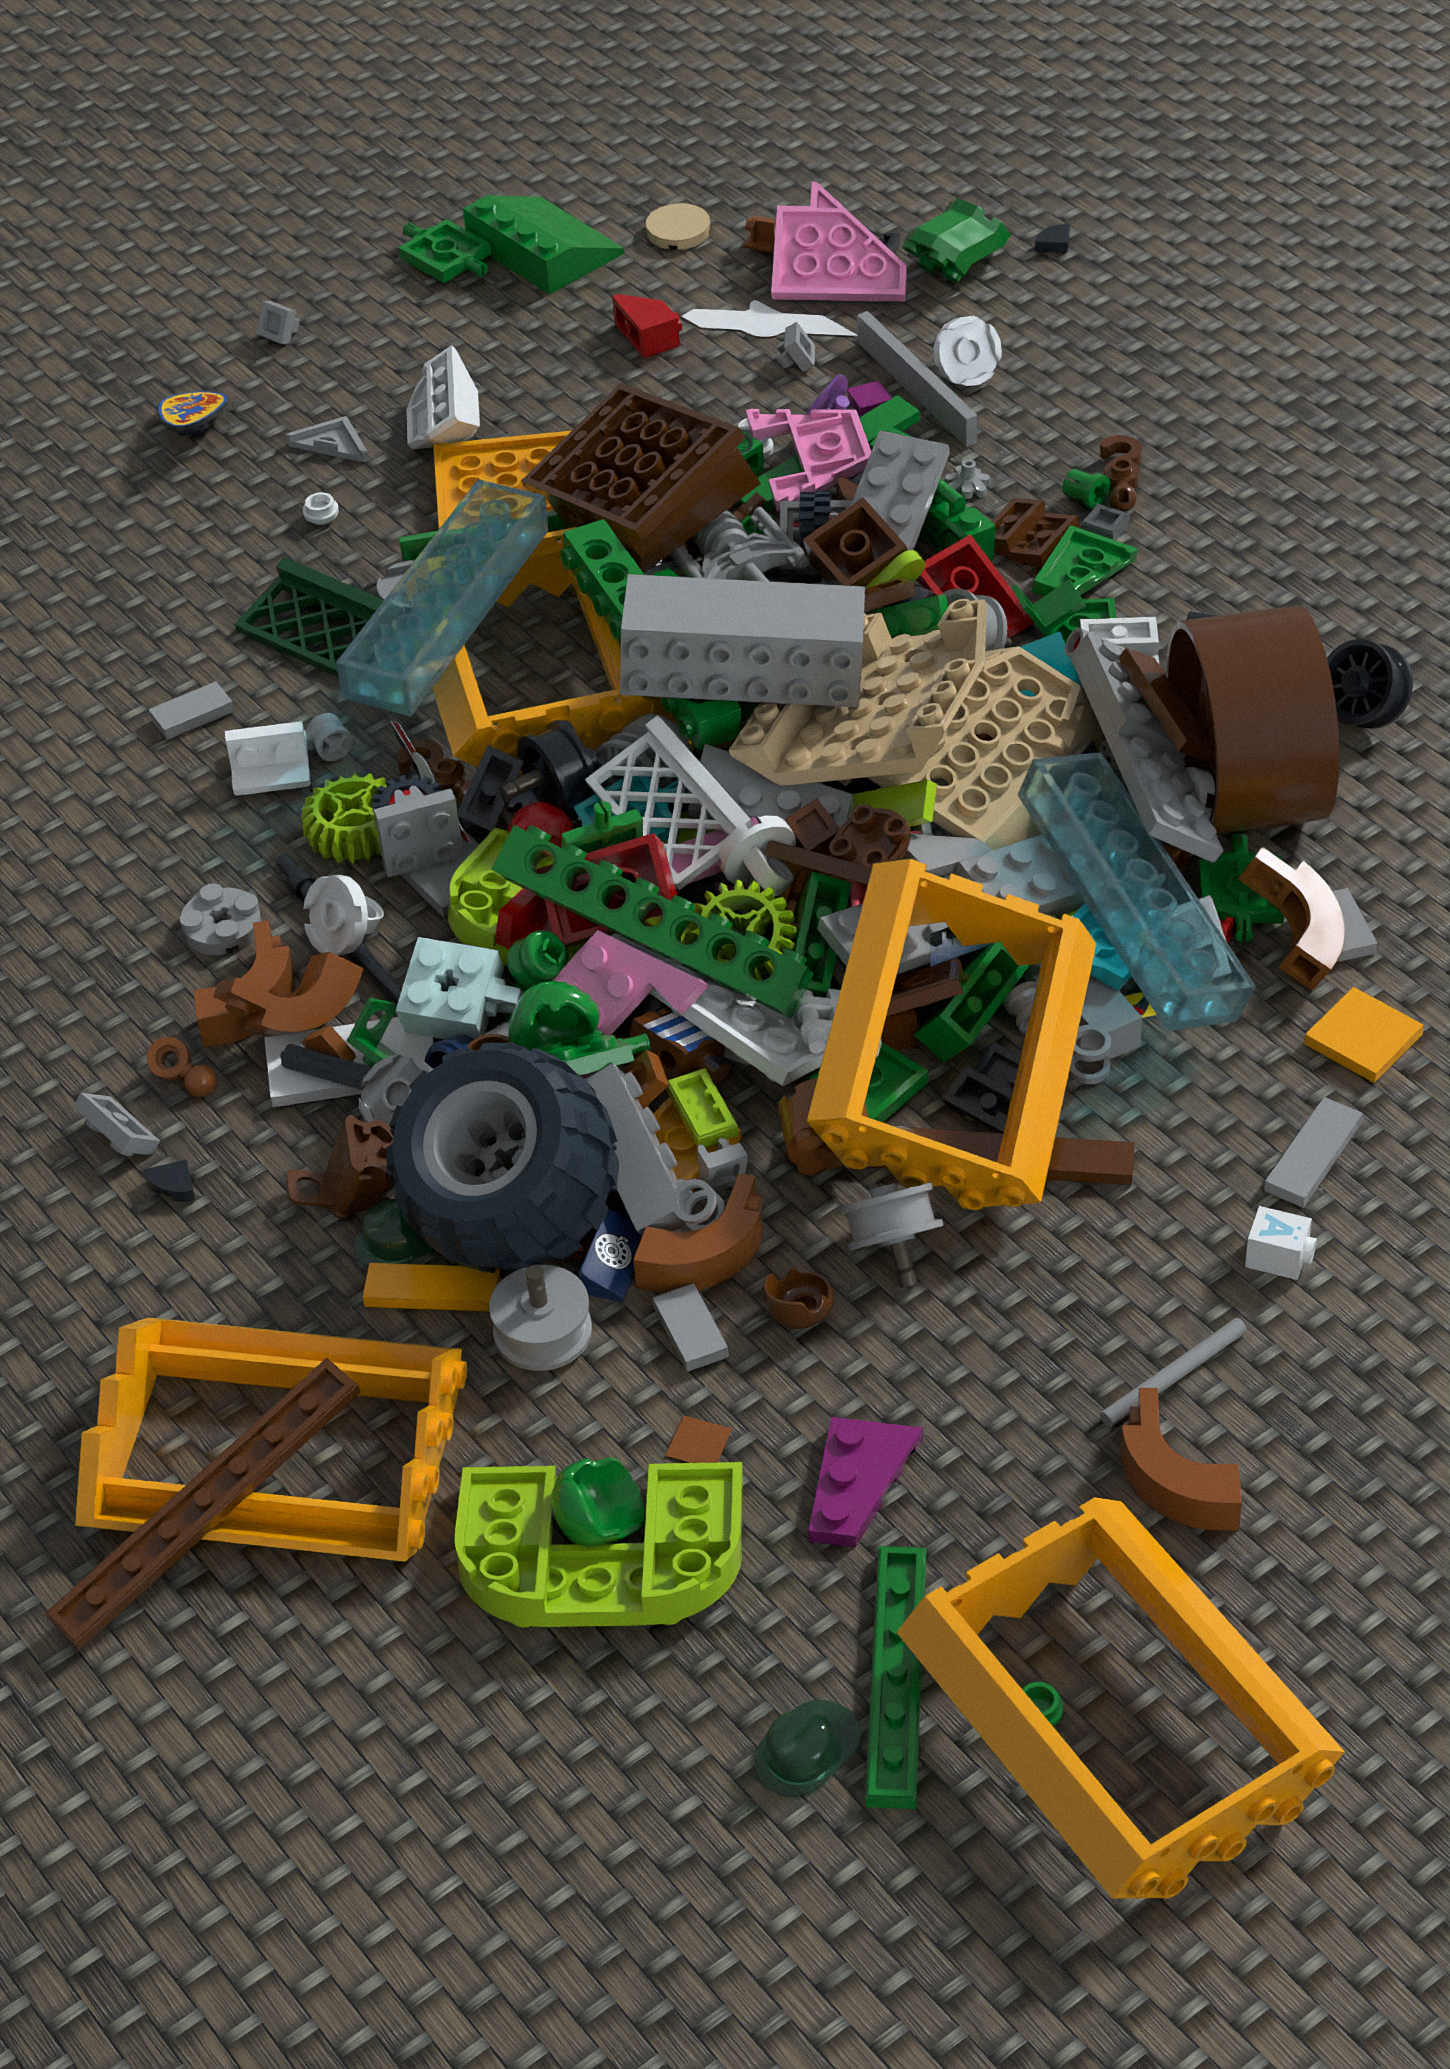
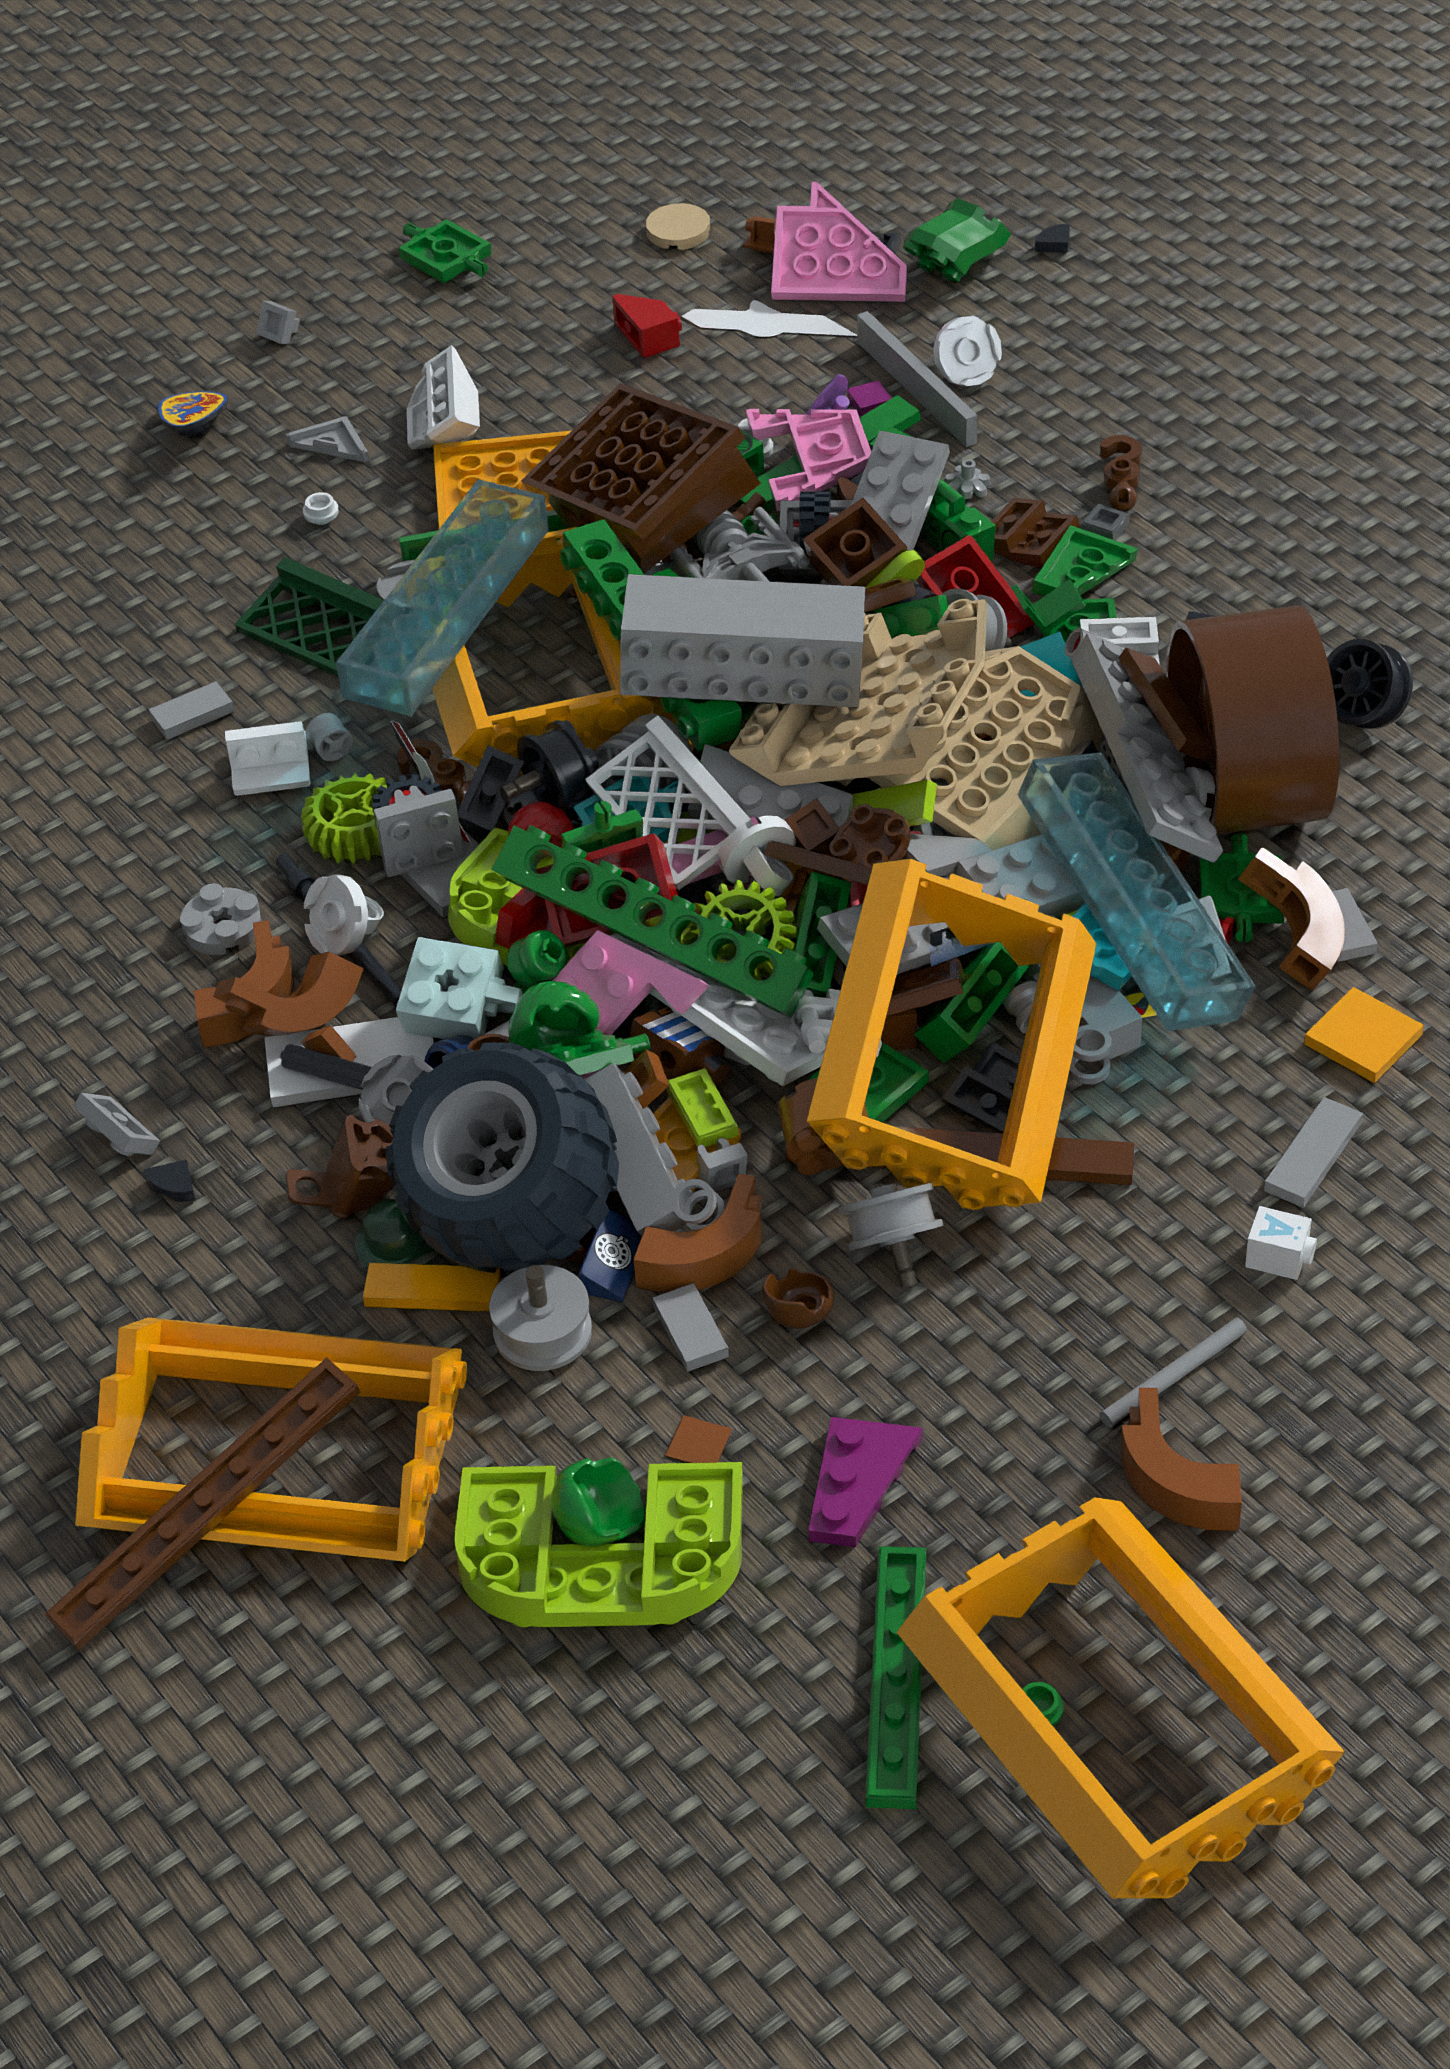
dark orange plate [147,1037,217,1097] -> none
green bracket [346,998,397,1067] -> none
green slope [463,195,625,295] -> none
clear green piece [754,1700,861,1797] -> none
light grey tile [776,322,815,372] -> none
green bush [1062,469,1111,510] -> none

